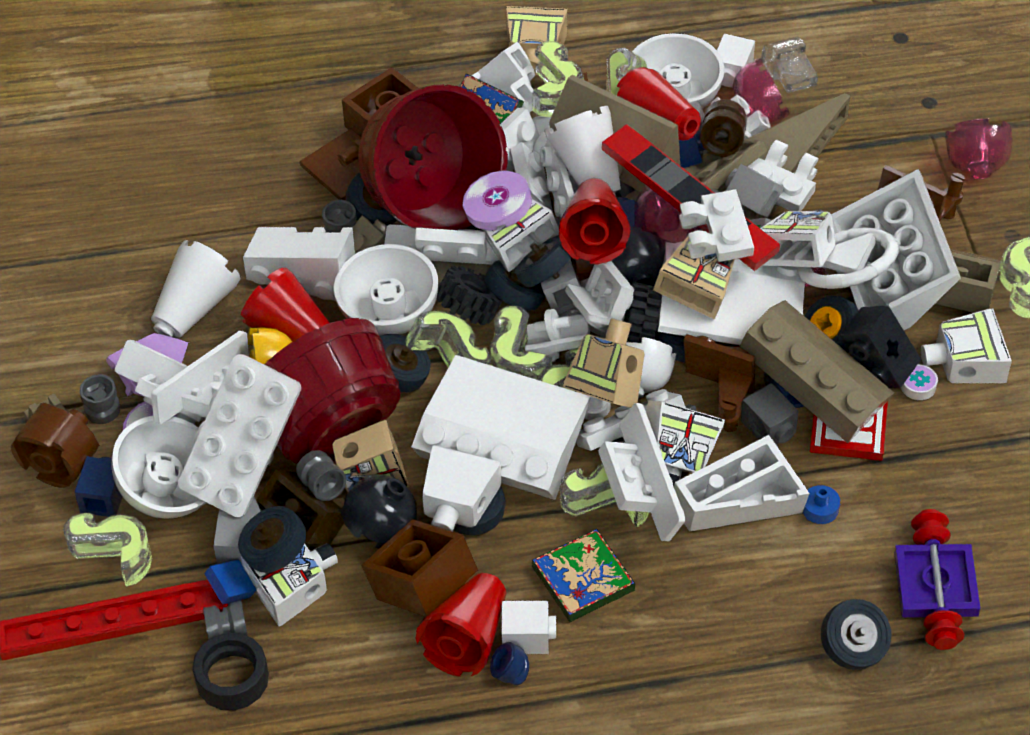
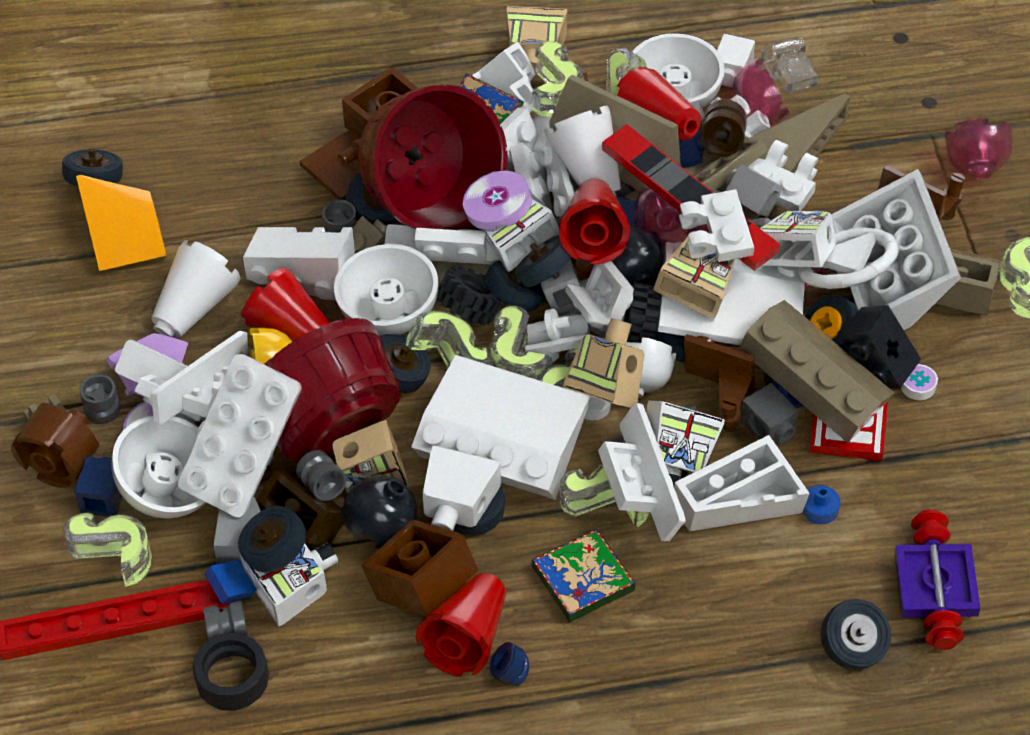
white brick [502,601,556,654] -> none
white plate [576,389,686,451] -> none
white torso [921,308,1011,383] -> none
none -> black wheel [62,149,123,186]
none -> light orange slope [76,175,167,272]

